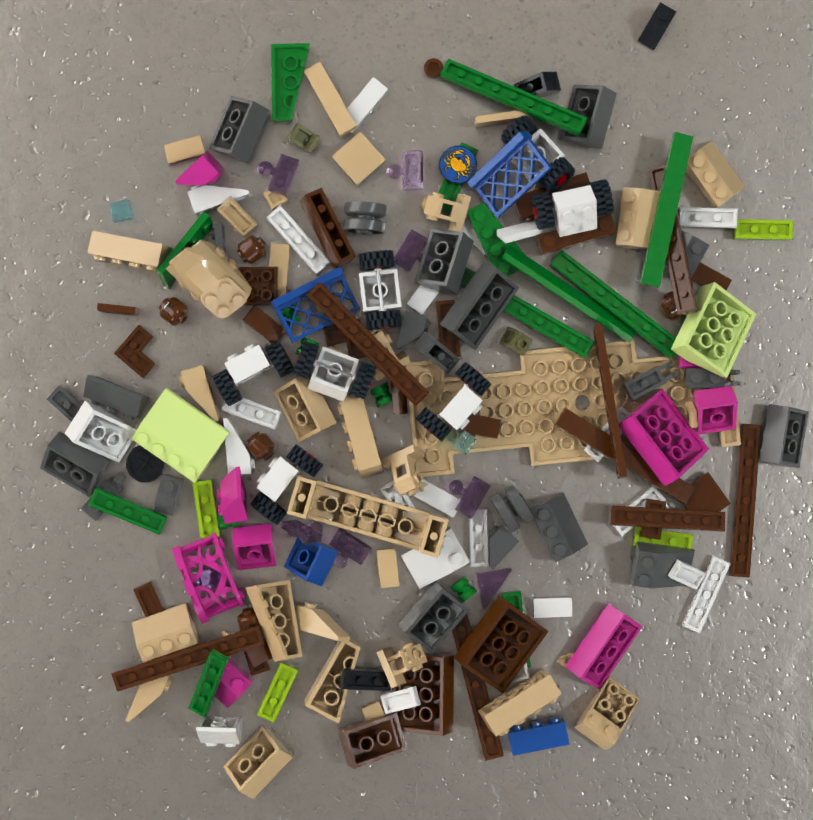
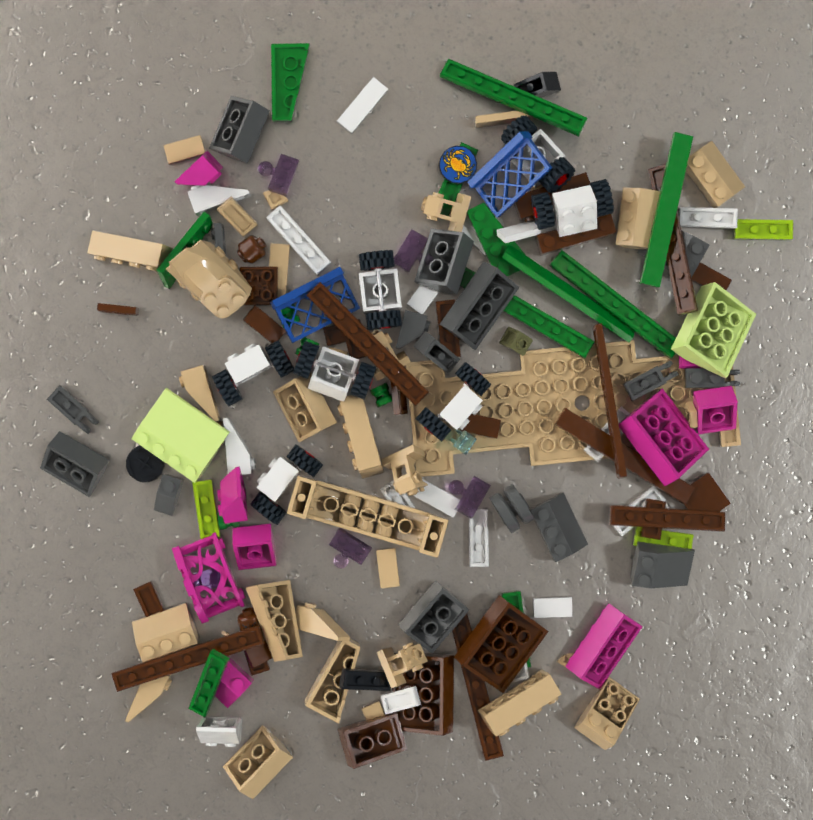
white slope [65,401,137,463] -> none
dark grey hinge [81,472,126,521] -> none
dark grey slope [83,375,148,420] -> none
green tile [88,487,167,535] -> none
clear light blue tile [109,199,133,223] -> none
reddish brown tile [114,325,156,378] -> none
reddish brown head [159,297,188,326] -> none
white tile [221,398,282,430] -> none
reddish brown head [246,432,275,461] -> none
lime plate [257,661,299,723] -> none
clear purple plate [281,520,323,545] -> none
blue slope [284,532,338,586] -> none
olive bracket [286,123,320,153] -> none
reddish brown brick [300,188,356,269] -> none
tan tile [304,62,357,137] -> none
tan tile [332,131,386,186] -> none
dark grey wheel [343,201,387,235] -> none
clear purple plate [387,150,423,191] -> none
white slope [401,527,470,589] -> none
reddish brown tile [424,58,443,79] -> none
green wheel [450,576,477,603] -> none
clear purple tile [476,568,512,609] -> none
dark grey slope [488,525,519,569] -> none
blue brick [508,717,570,756] -> none
dark grey slope [559,84,617,149] -> none
black slope [638,2,677,50] -> none
reddish brown head [660,291,685,320] -> none
white tile [667,559,706,590] -> none
white tile [682,555,731,633] -> none
reddish brown tile [729,424,761,578] -> none
dark grey slope [759,404,809,468] -> none

